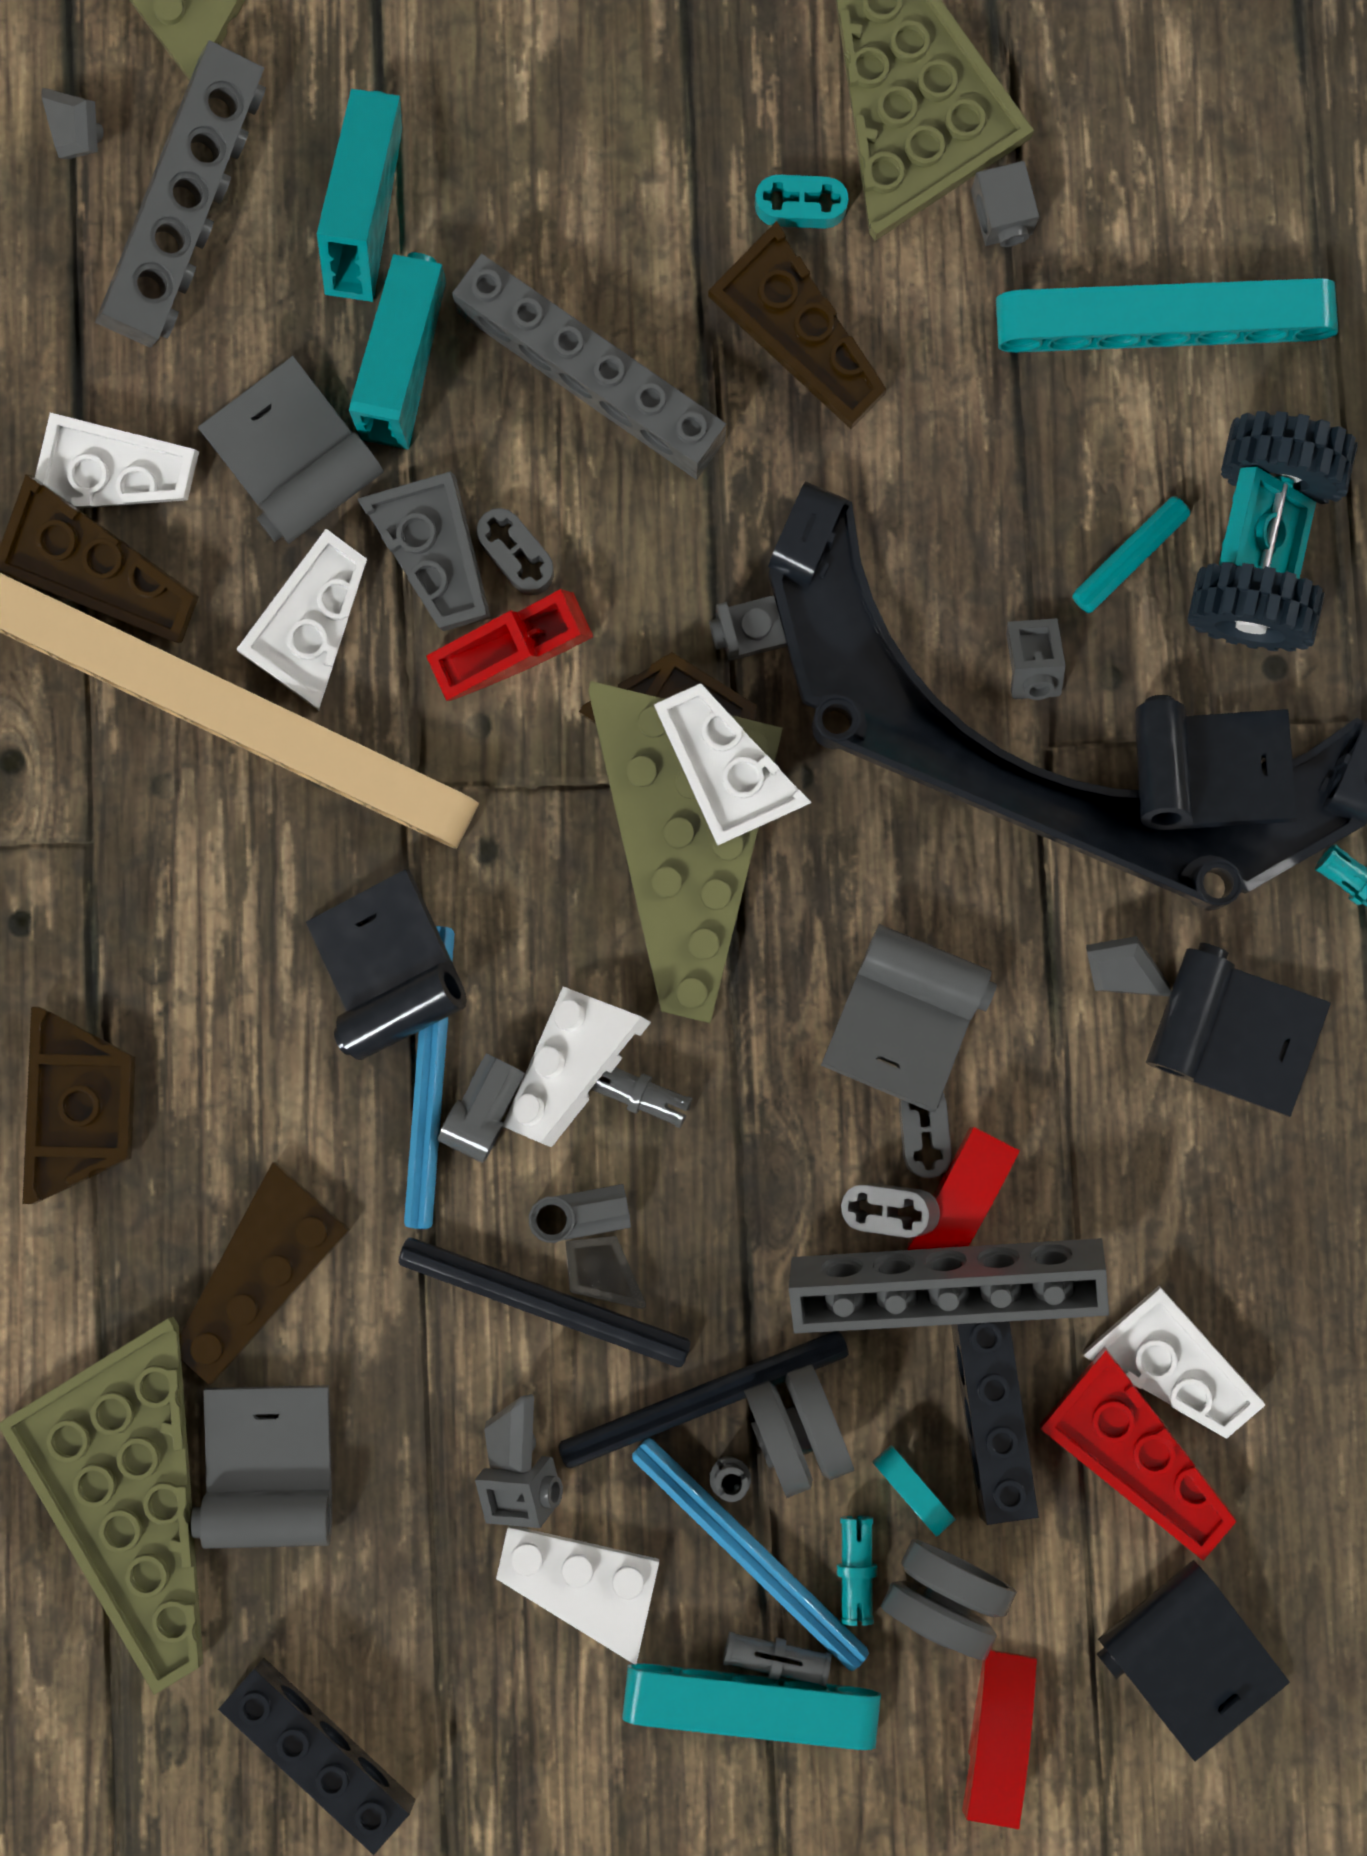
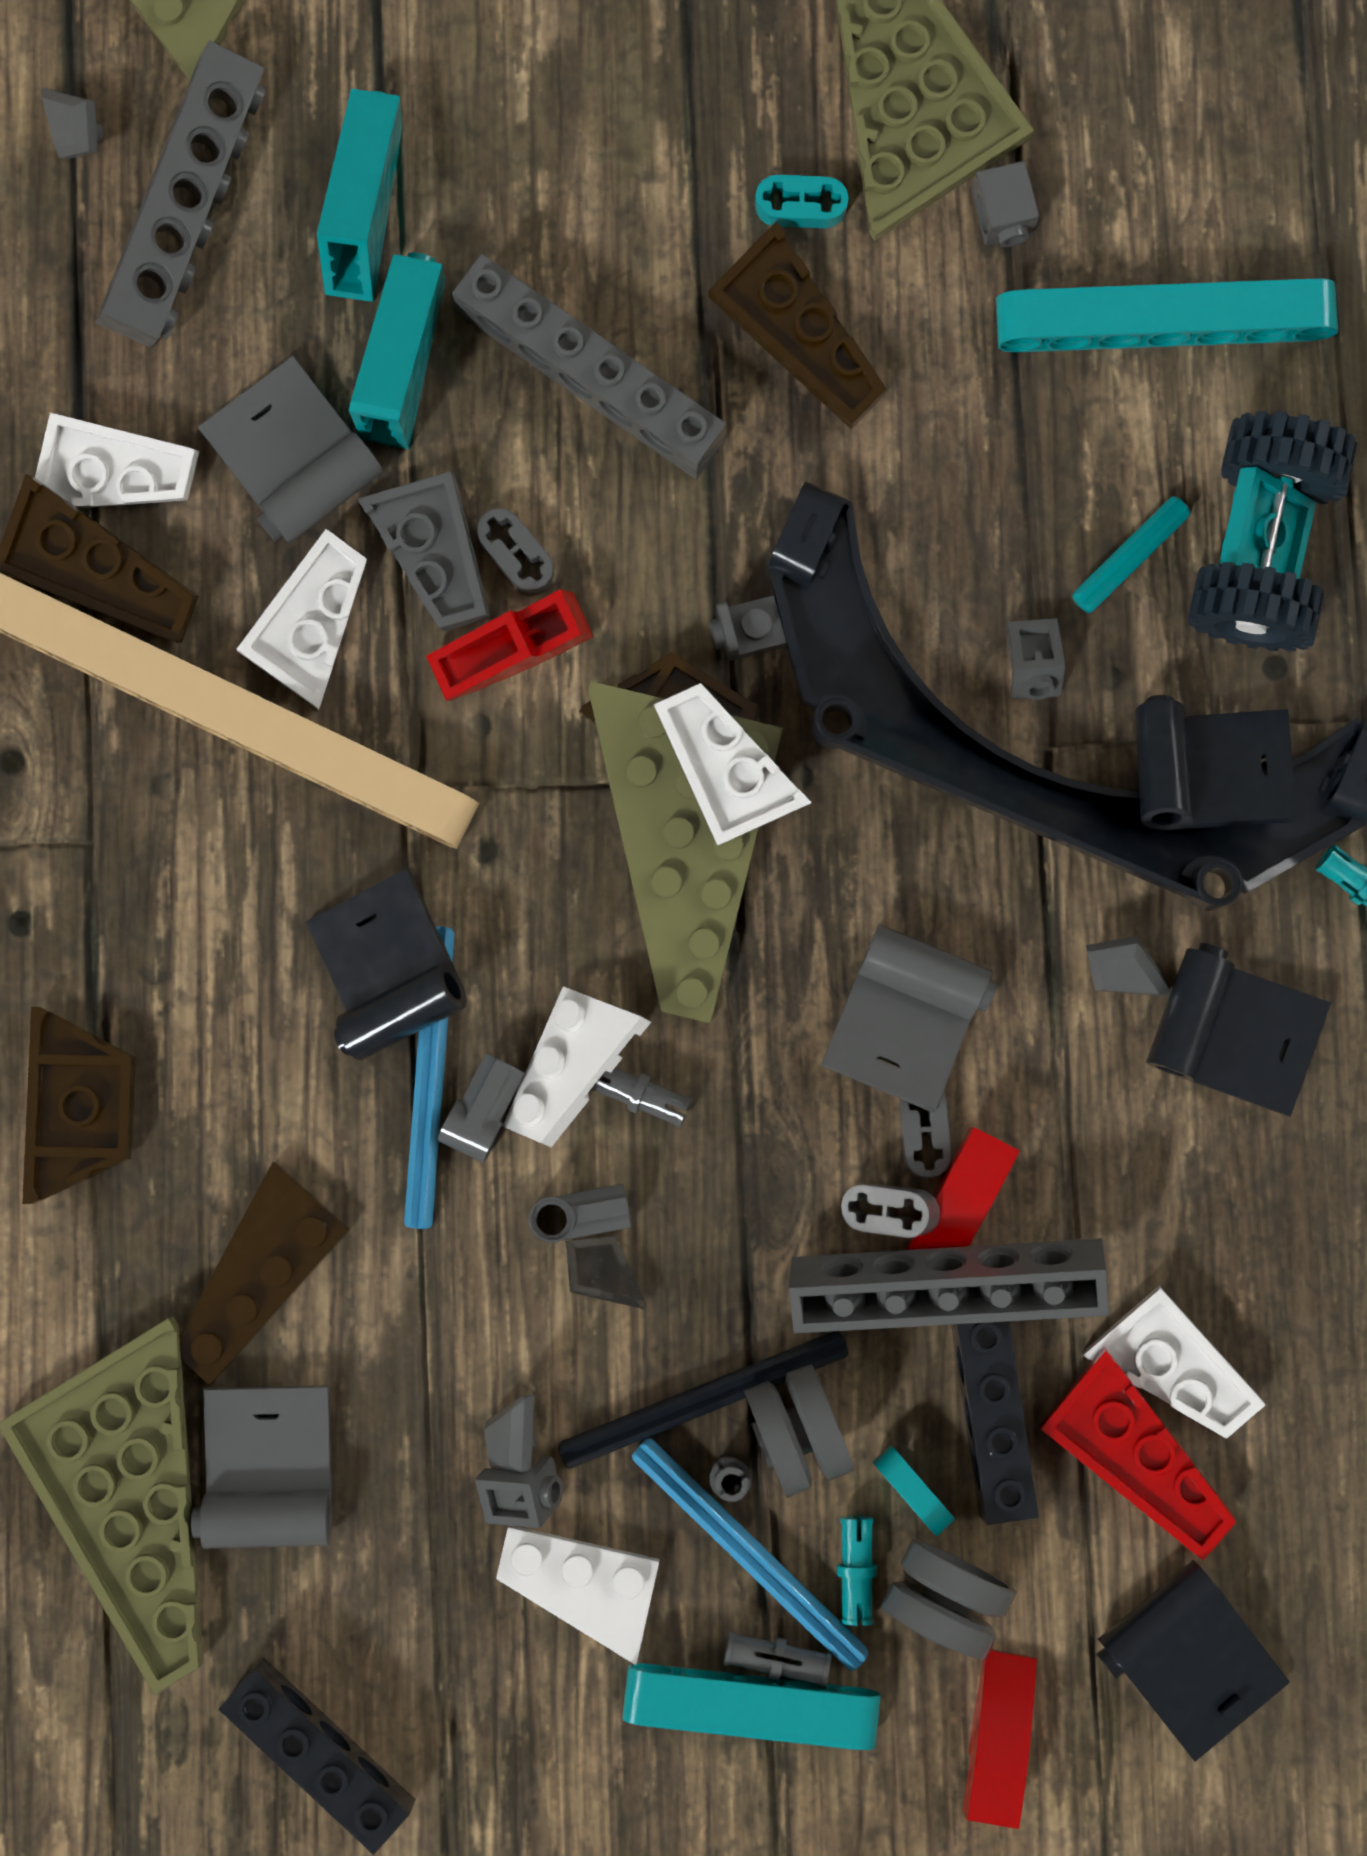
black axle [398,1237,691,1368] -> none

